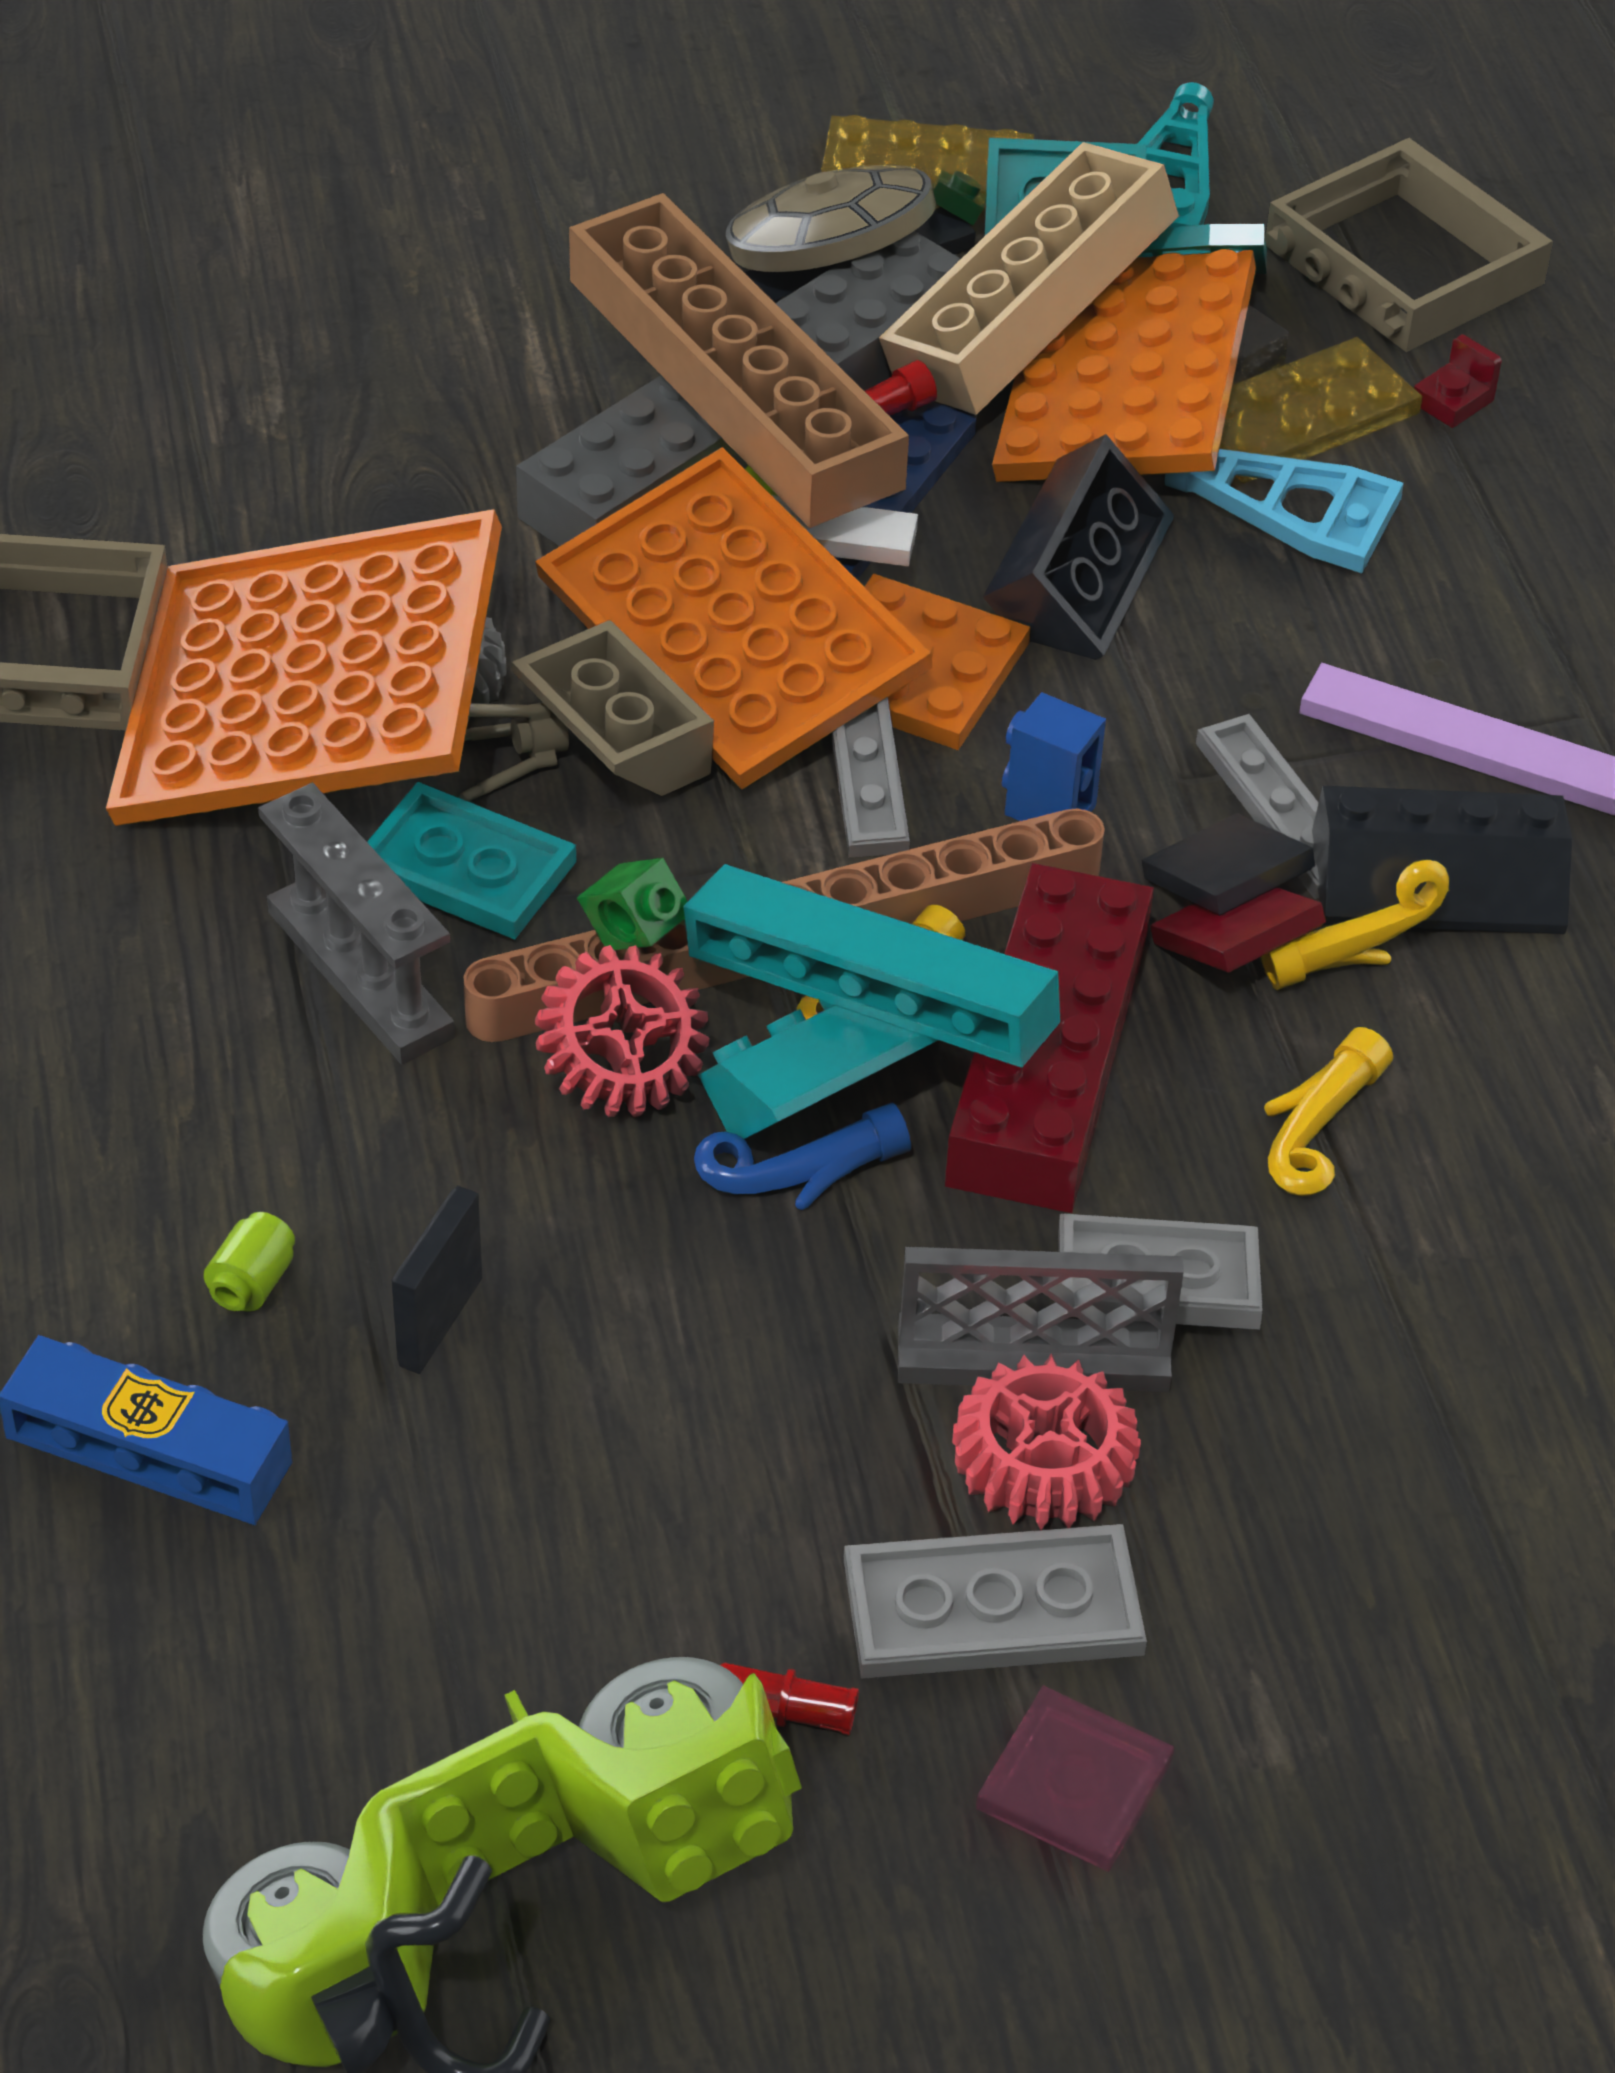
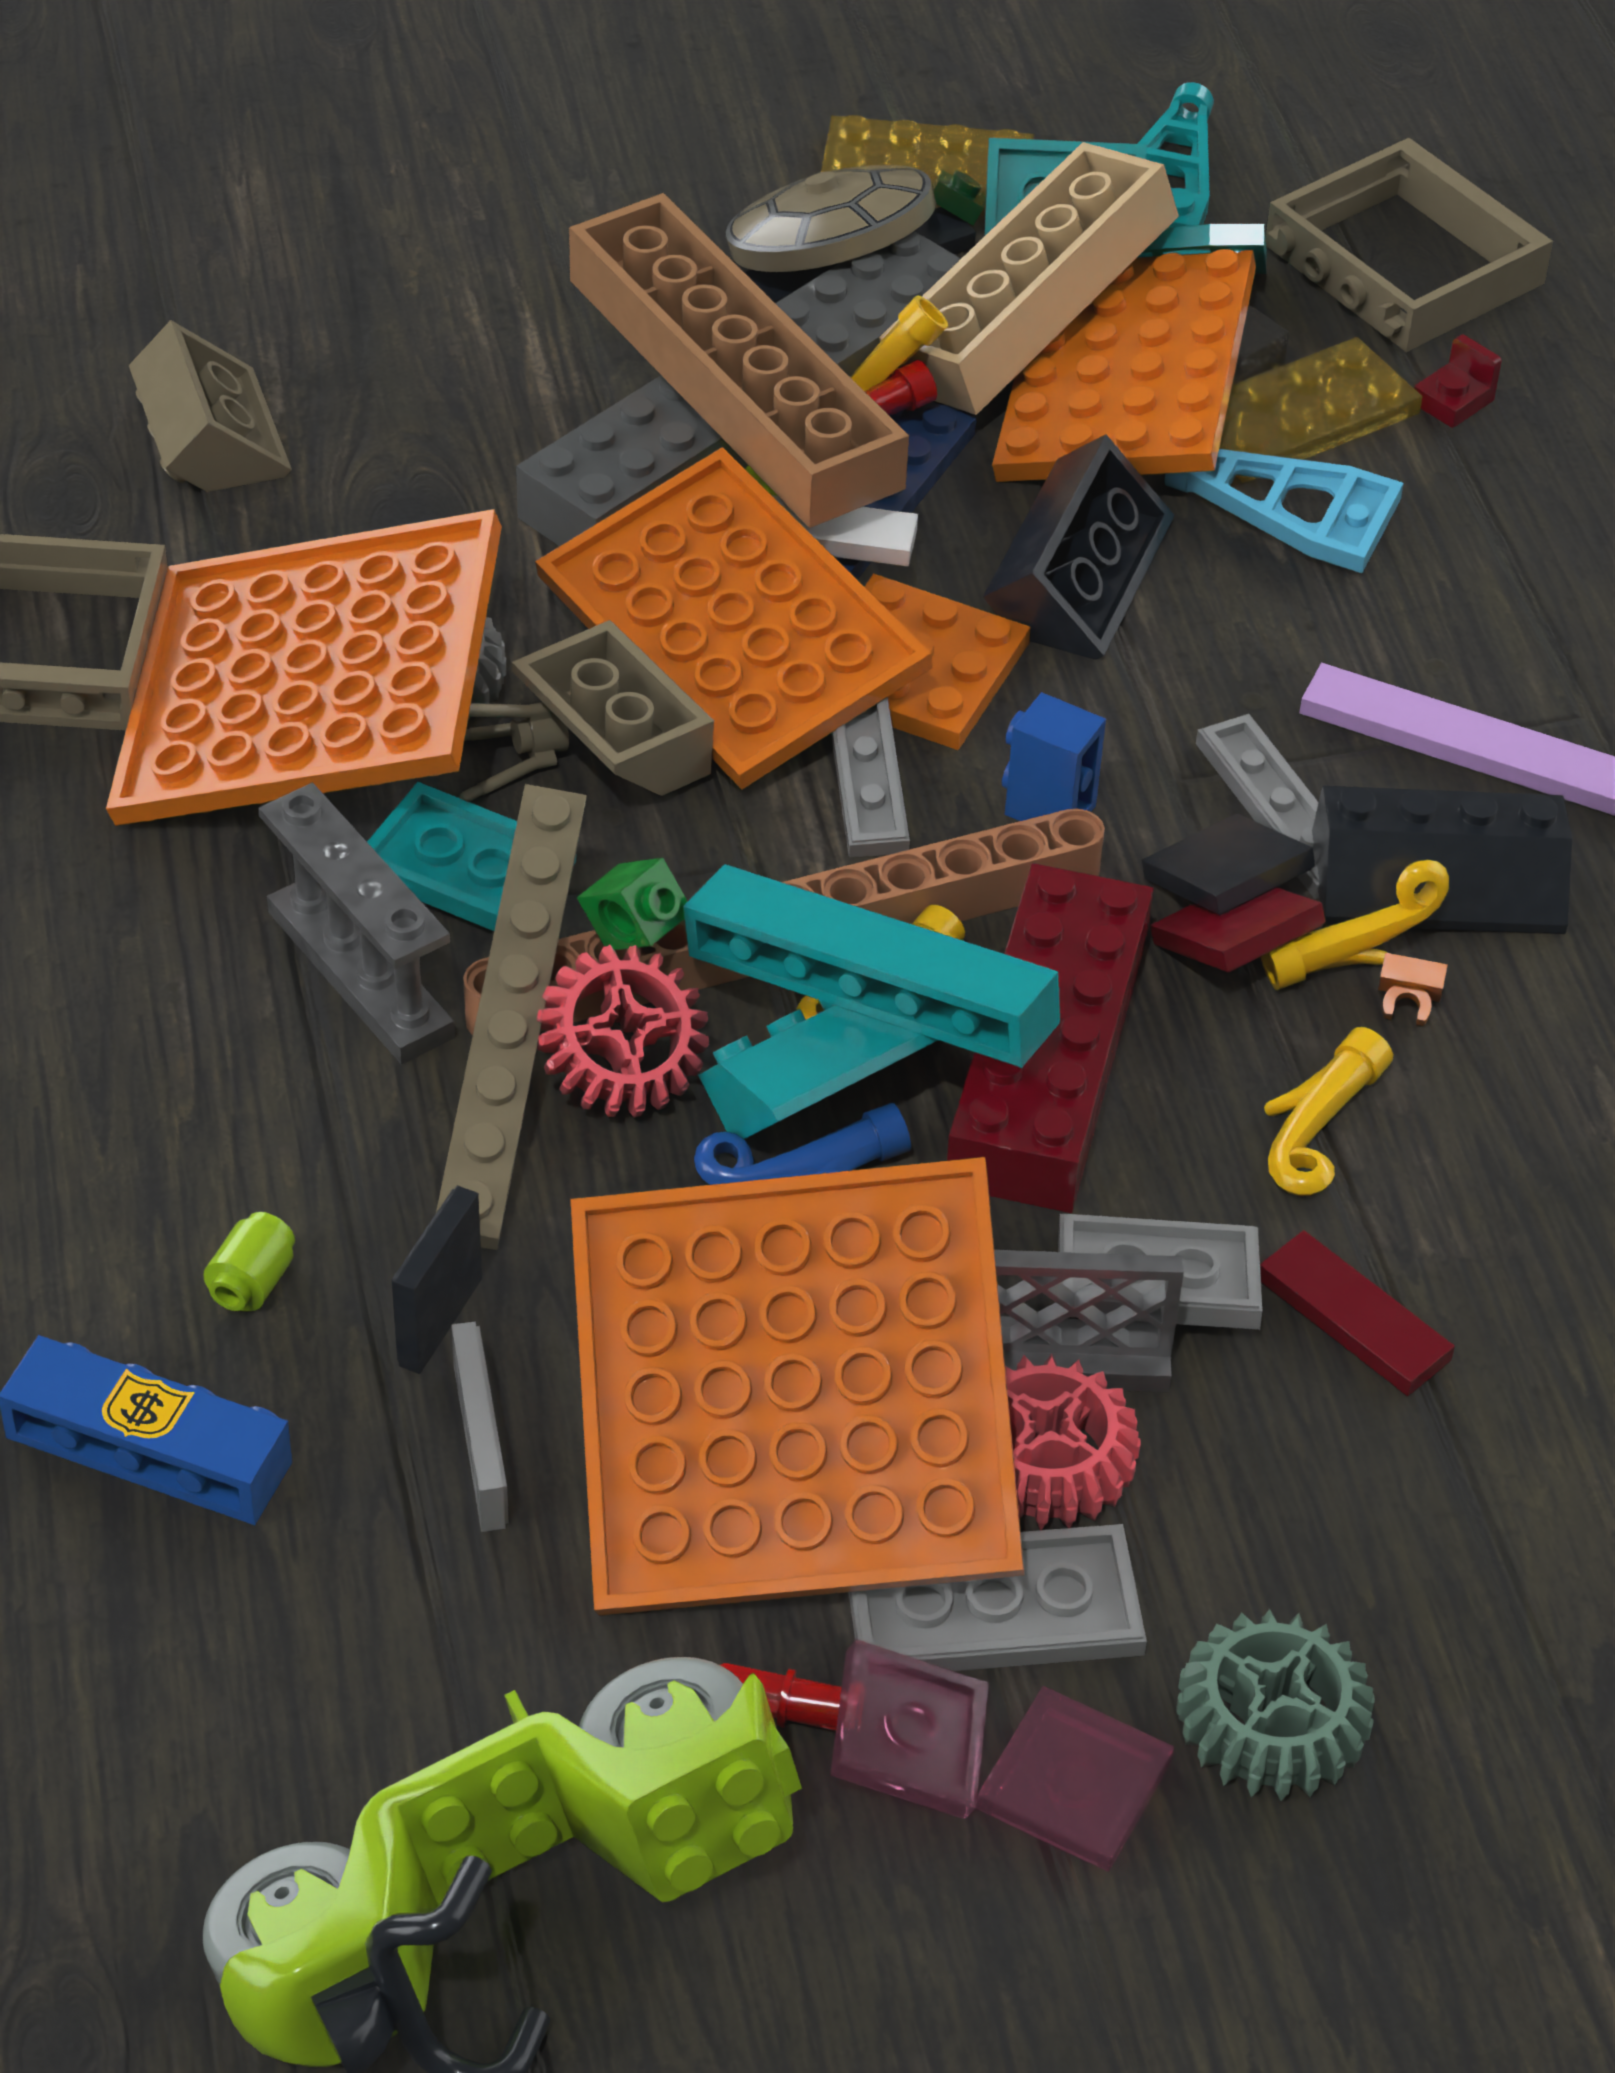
none -> dark tan slope [129,320,292,492]
none -> dark tan plate [436,784,587,1250]
none -> light grey tile [452,1322,509,1532]
none -> orange plate [571,1157,1025,1616]
none -> clear pink tile [830,1639,989,1819]
none -> yellow plant [850,295,948,391]
none -> sand green gear [1176,1609,1375,1801]
none -> dark red tile [1260,1230,1455,1396]
none -> orange tile [1378,952,1448,1026]

